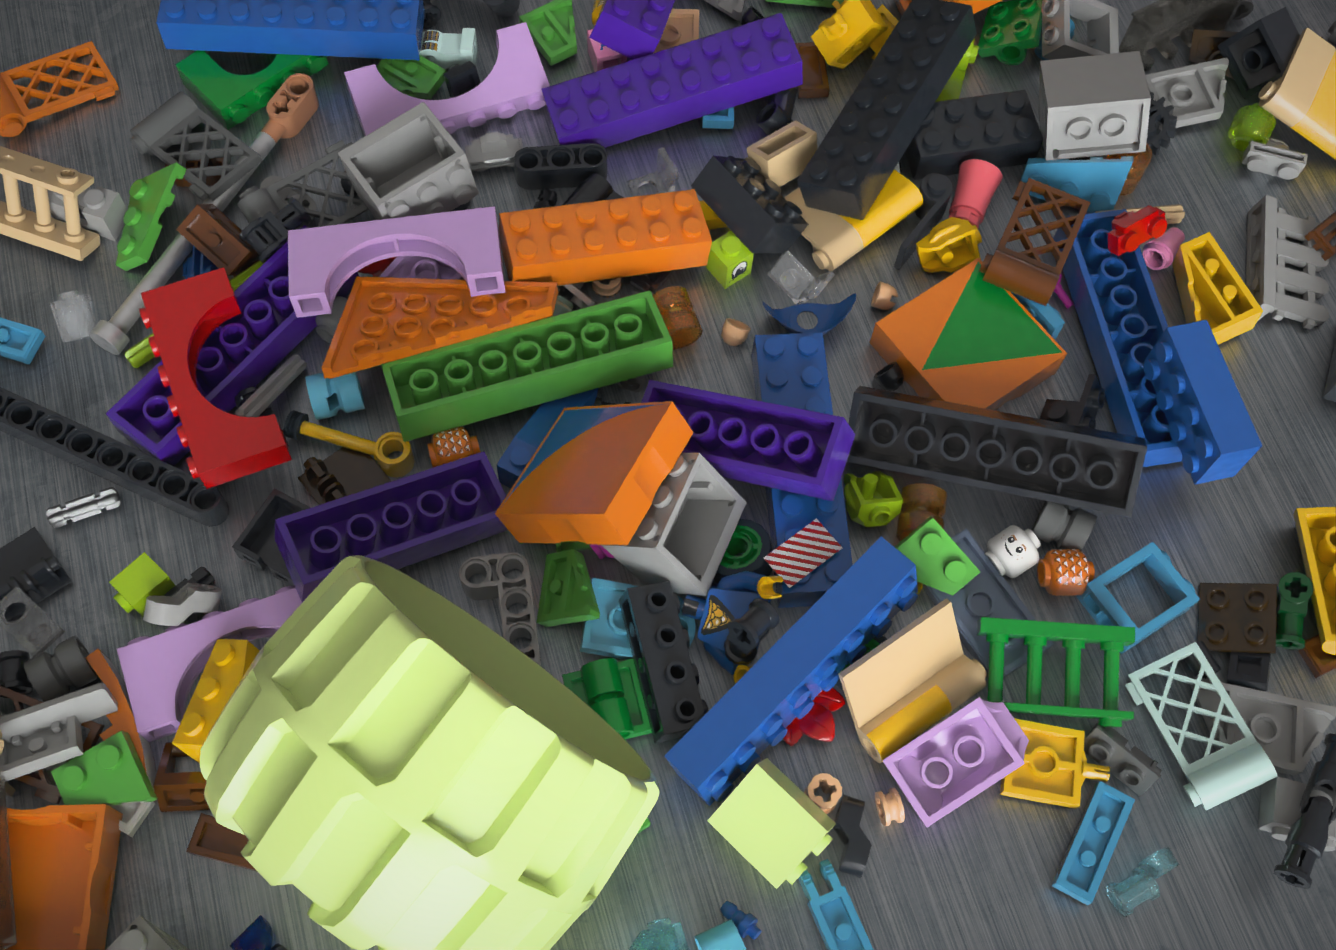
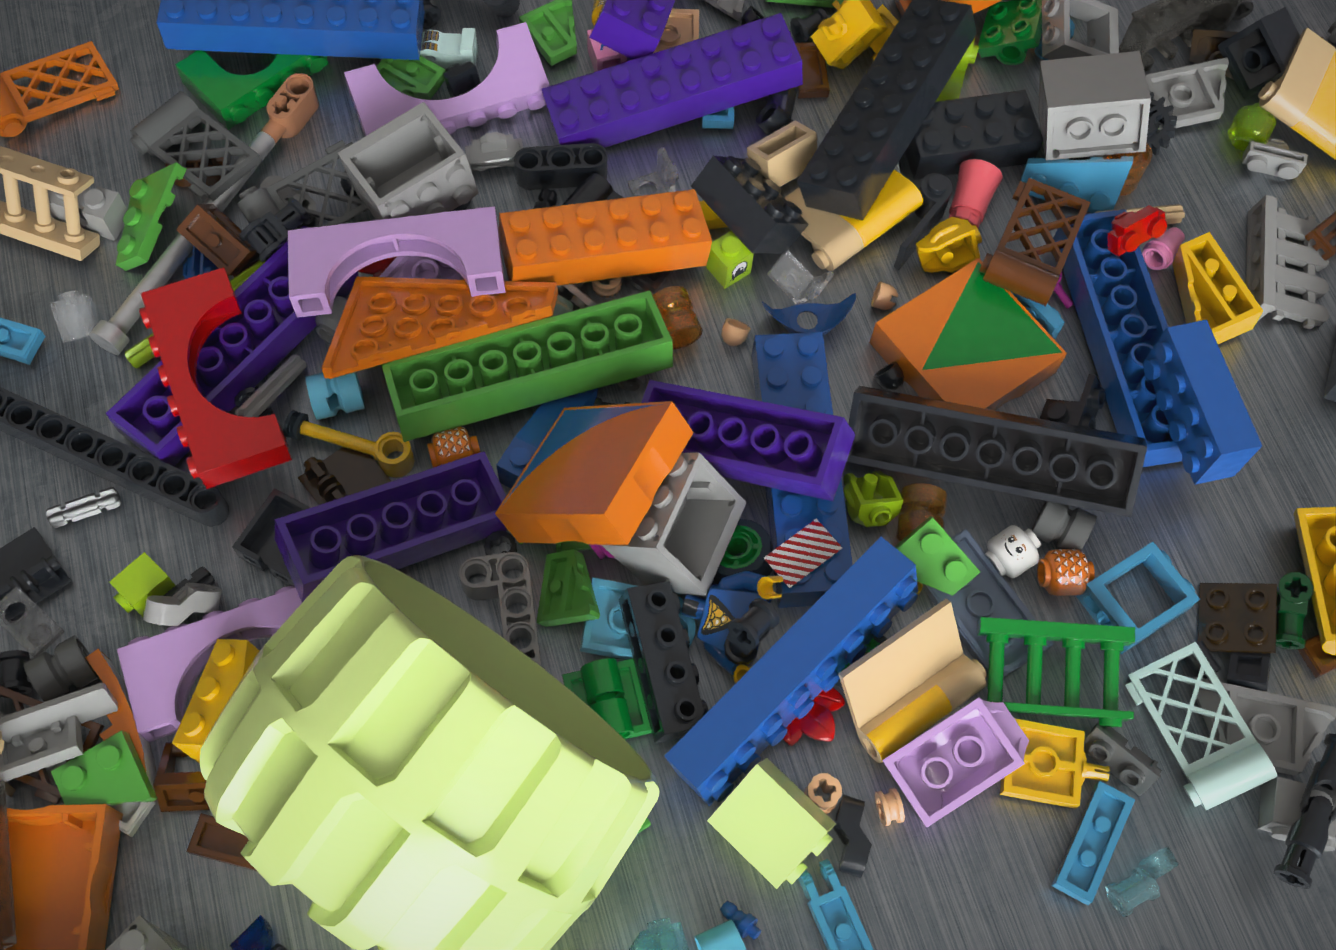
none -> black bush [484,531,518,555]
none -> black bush [790,8,828,43]

